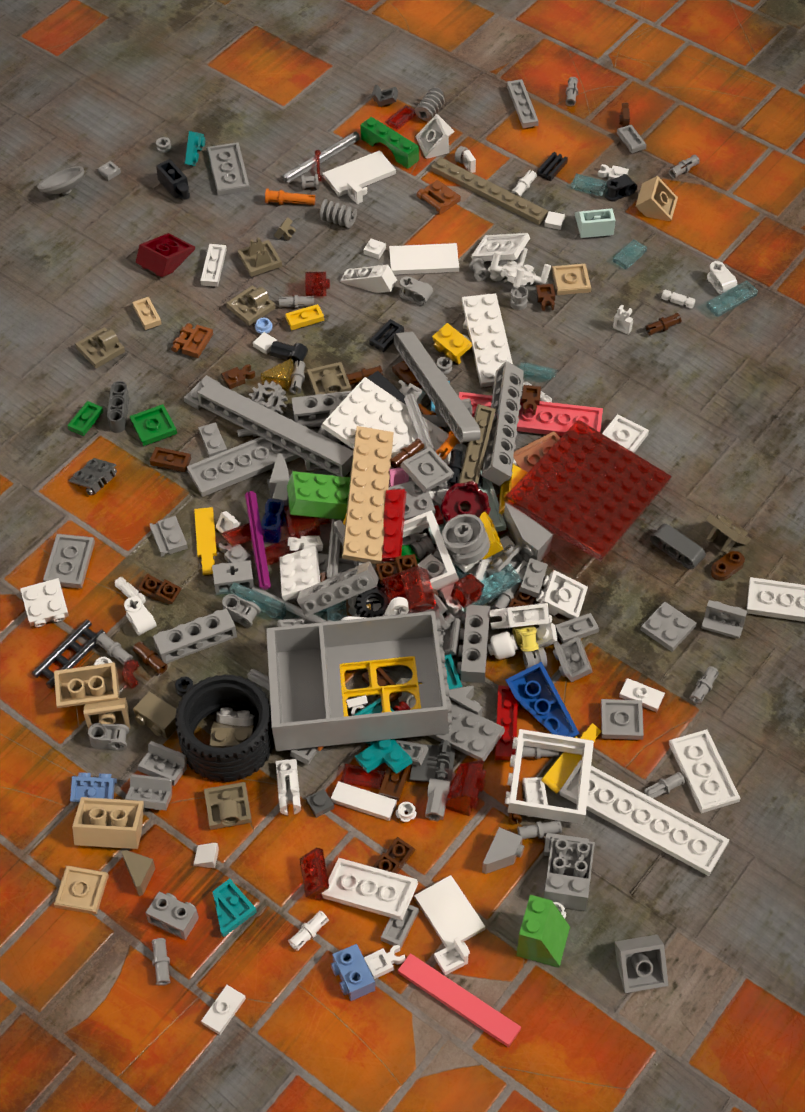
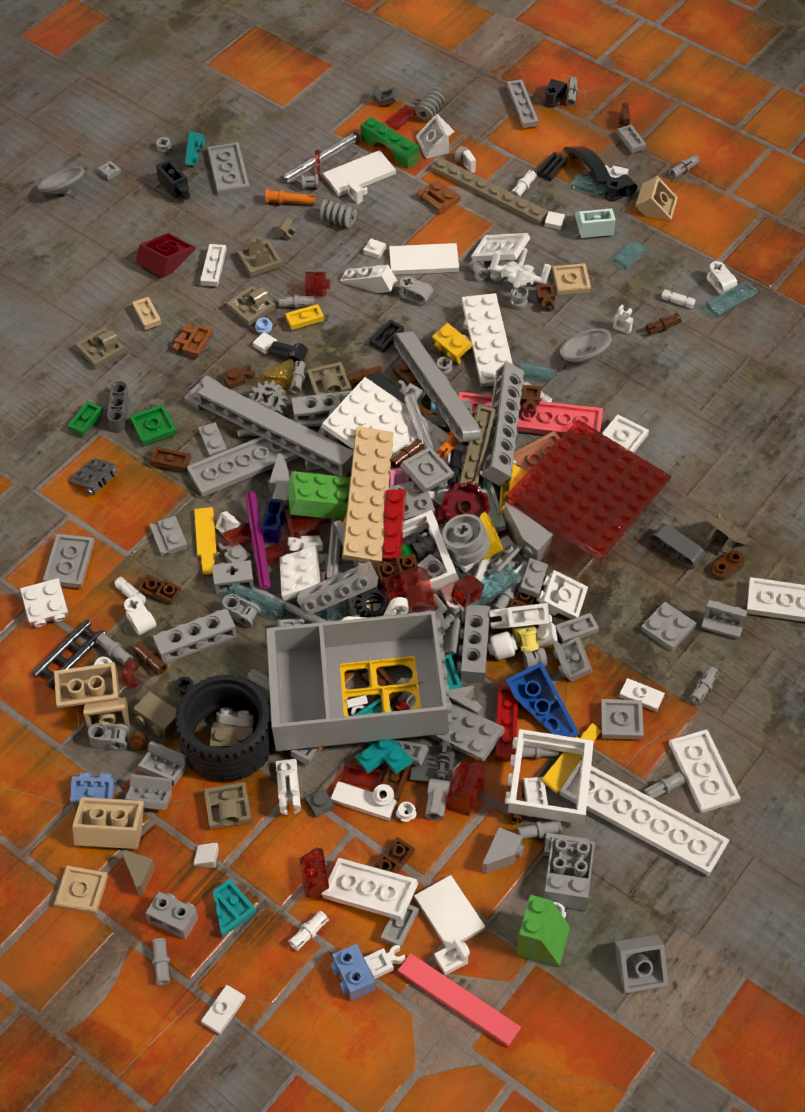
none -> reddish brown plate [127,732,148,750]
none -> white plate [373,784,394,806]
none -> black piece [544,79,567,108]
none -> light grey dish [560,328,612,362]
none -> black slope [563,146,611,185]

